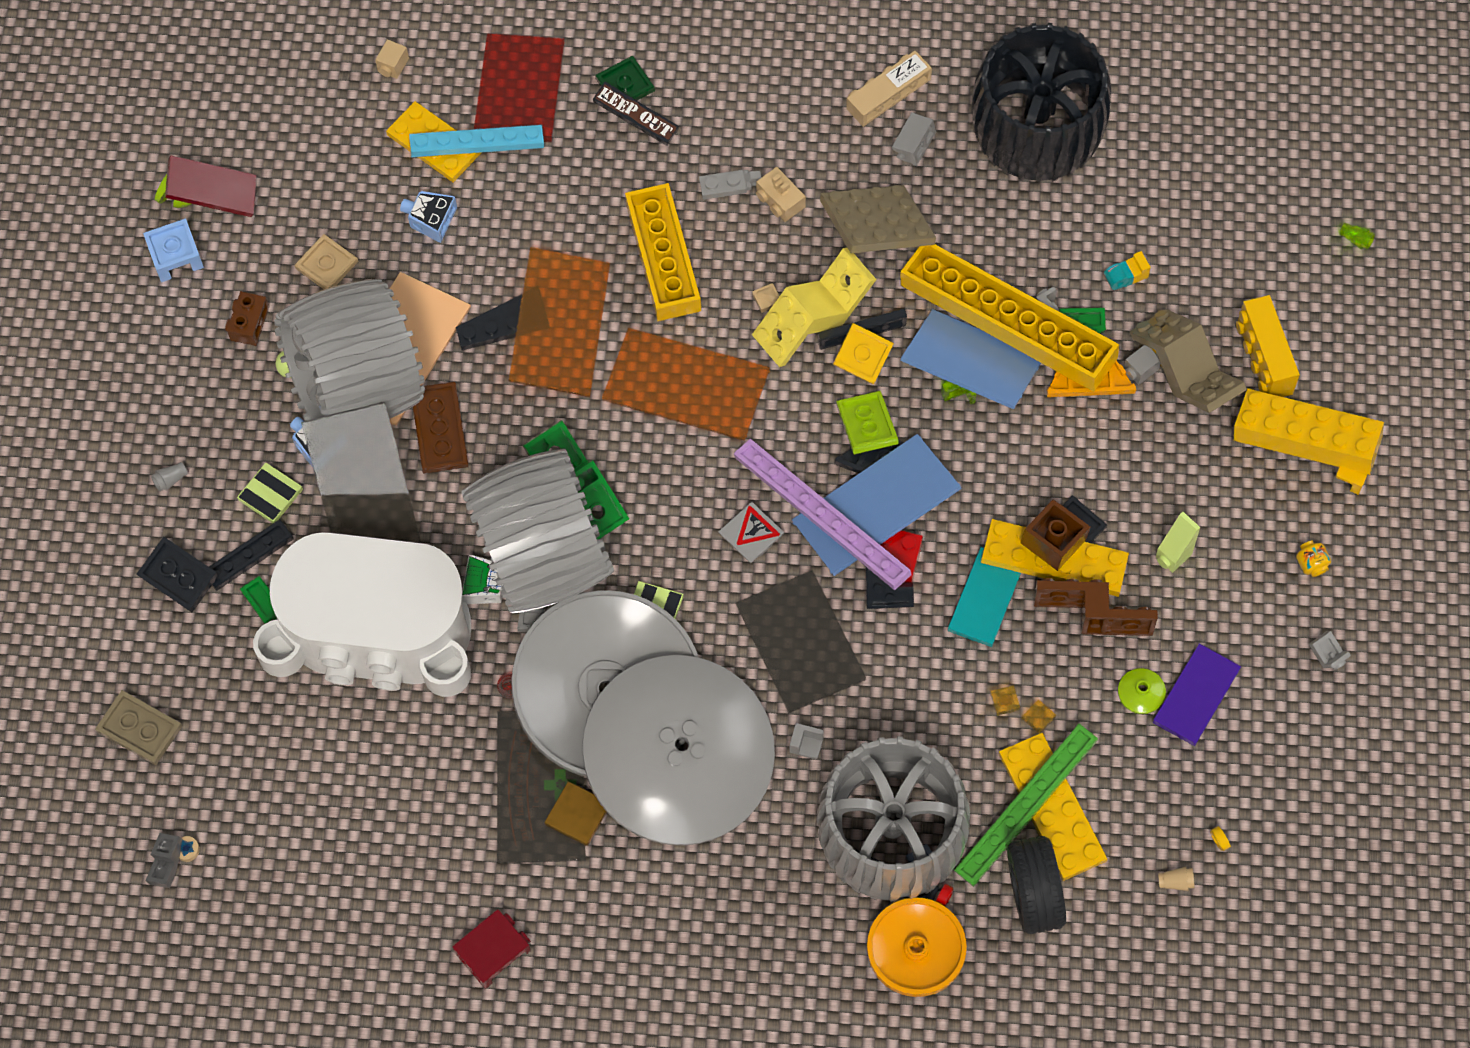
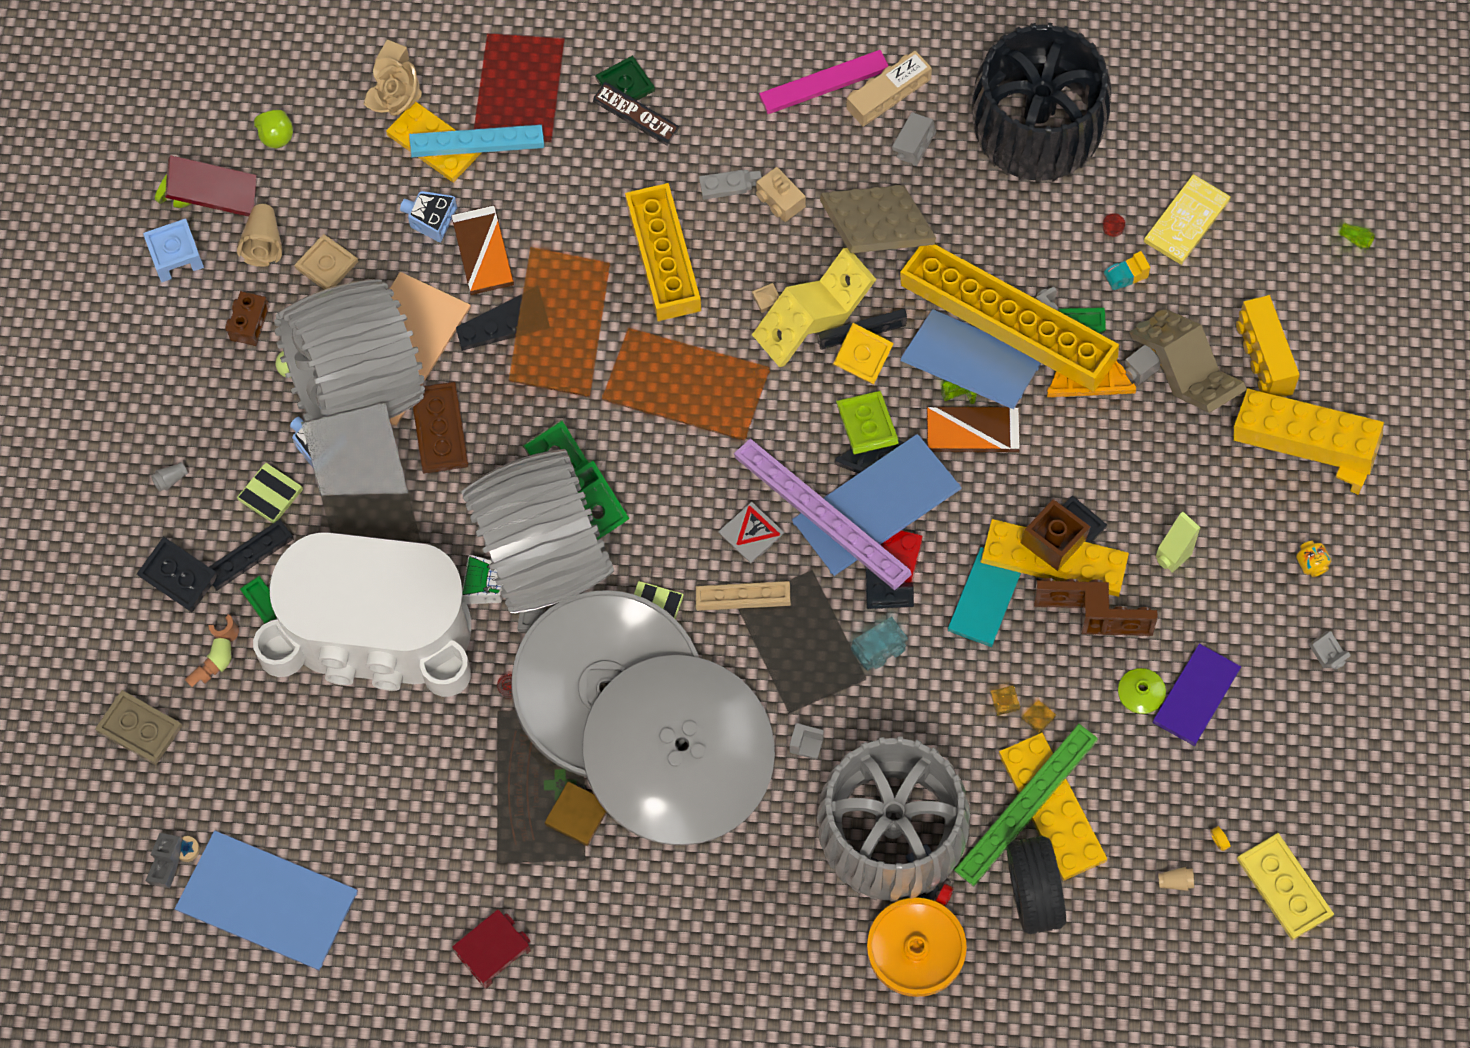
none -> medium blue piece [175,830,358,970]
none -> nougat piece [184,614,239,687]
none -> tan cone [237,204,282,267]
none -> lime helmet [254,110,293,149]
none -> tan brick [363,57,422,116]
none -> tile [451,205,514,295]
none -> tan tile [696,581,791,611]
none -> dark pink tile [759,50,888,114]
none -> clear light blue brick [851,617,908,671]
none -> tile [927,407,1020,452]
none -> clear red tile [1102,213,1125,237]
none -> light yellow tile [1144,174,1231,265]
none -> light yellow tile [1237,833,1334,941]

